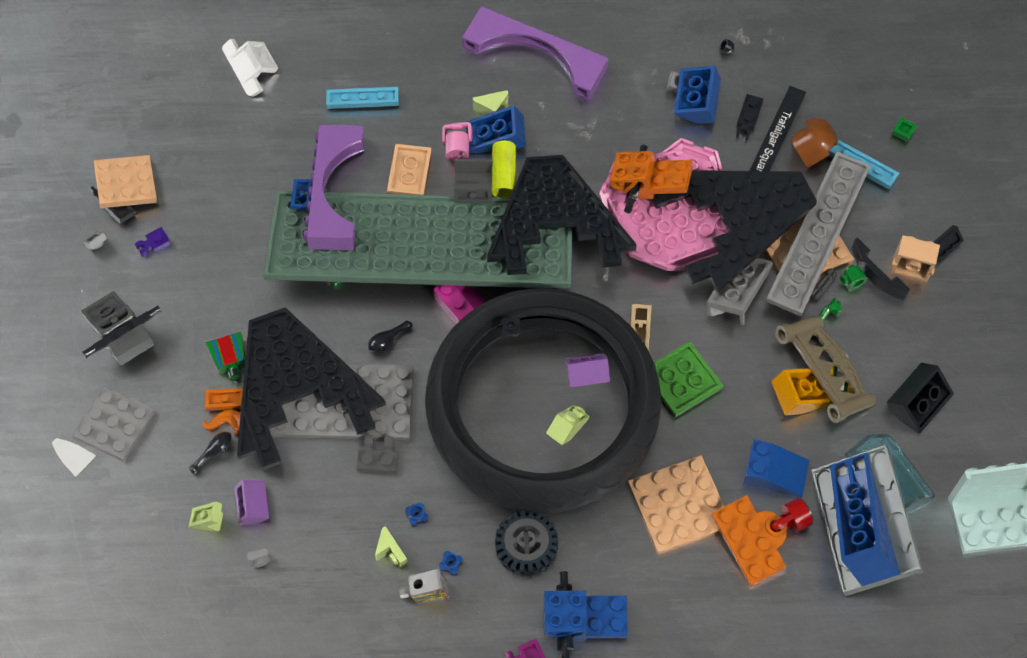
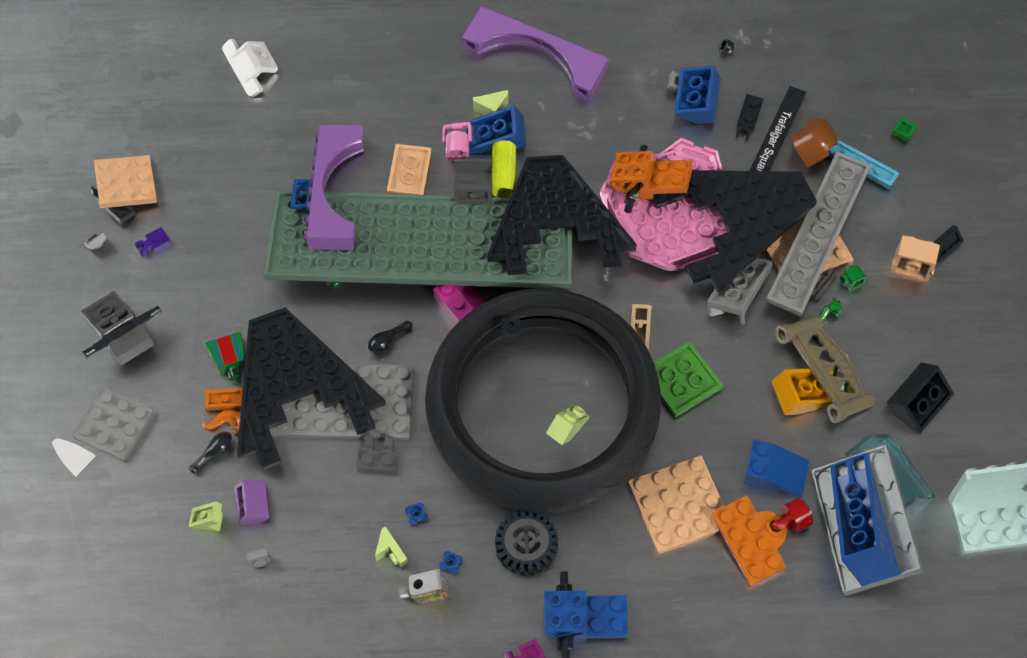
medium azure plate [326,87,399,109] -> none
medium lavender brick [565,353,610,388] -> none
black slope [851,237,910,300] -> none

